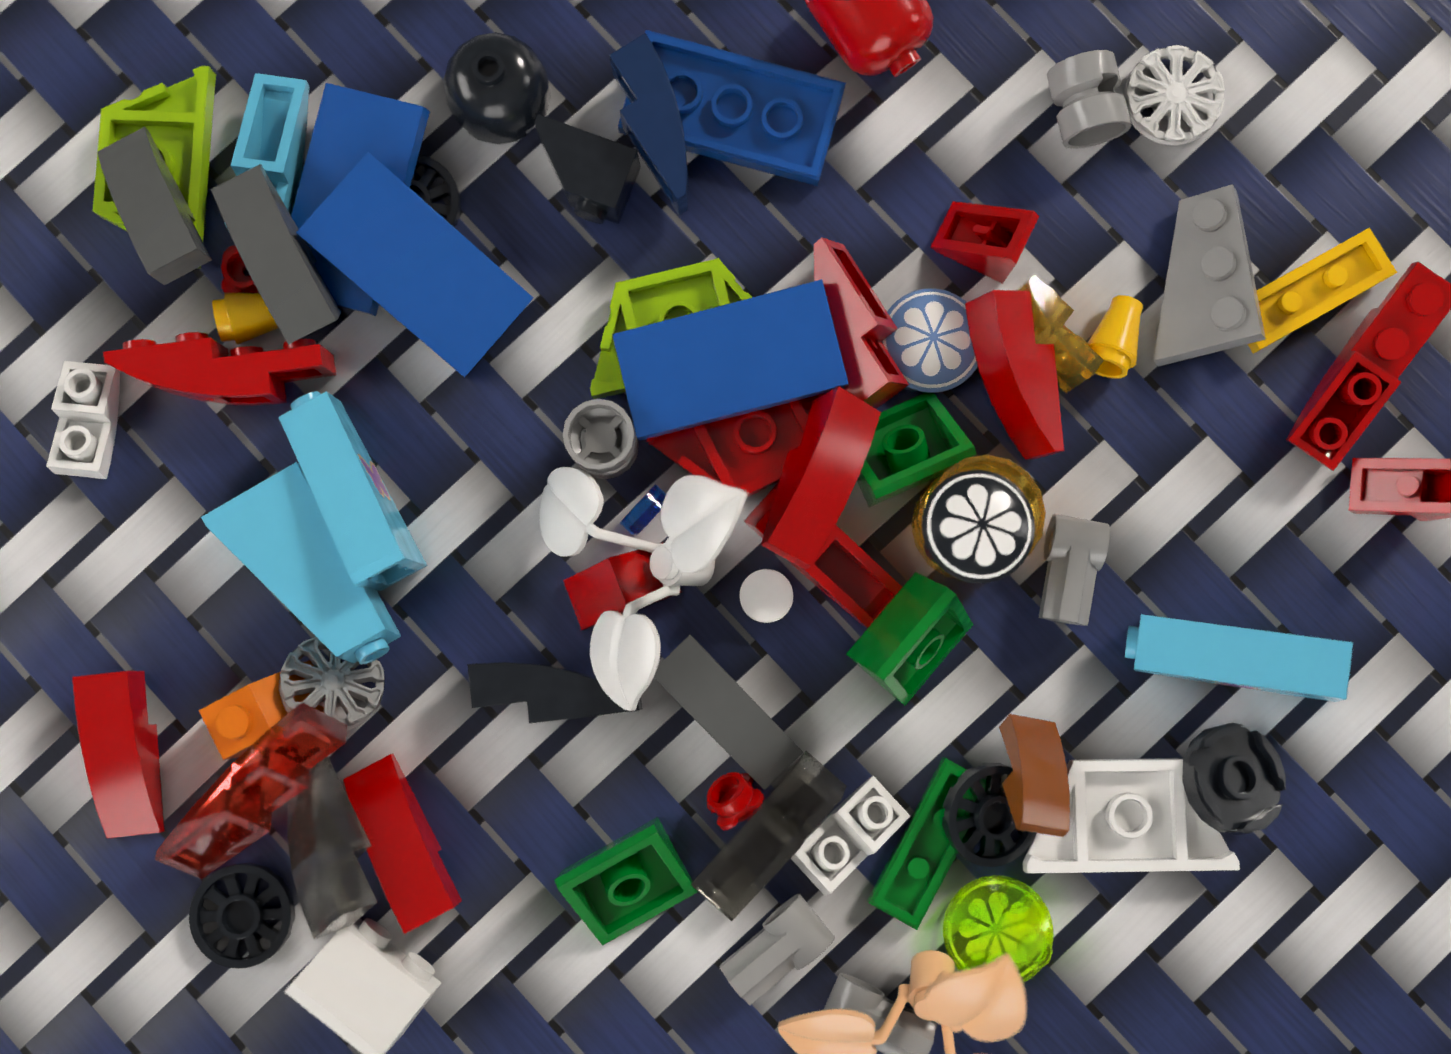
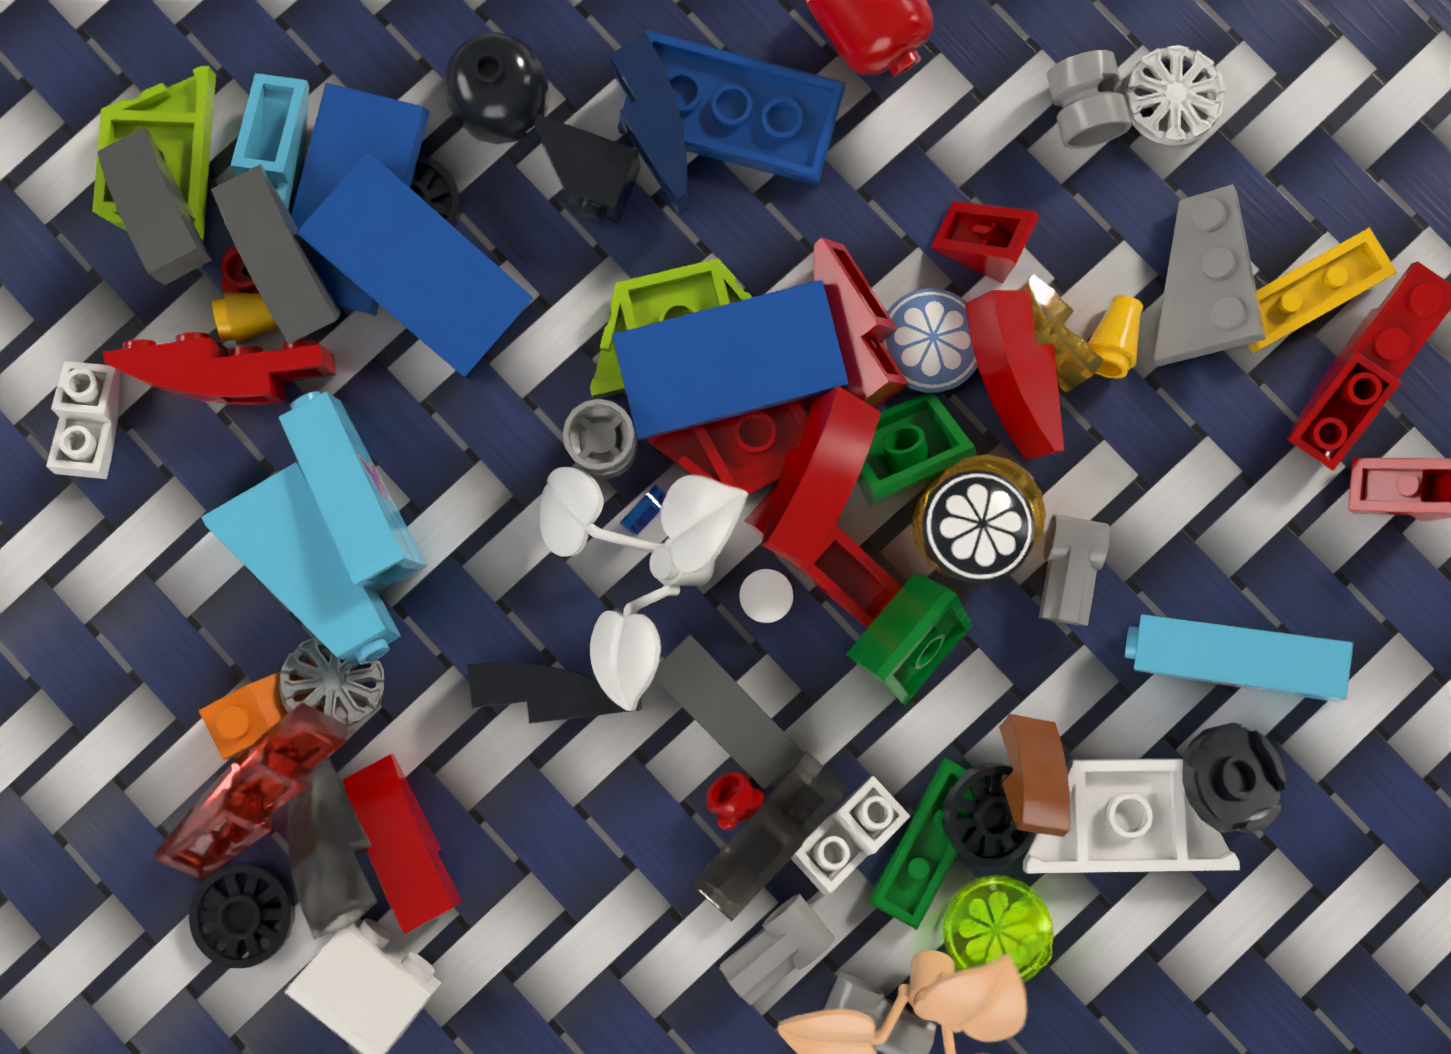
red slope [72,671,165,839] -> none
green slope [554,817,698,946] -> none
red slope [563,543,682,631] -> none

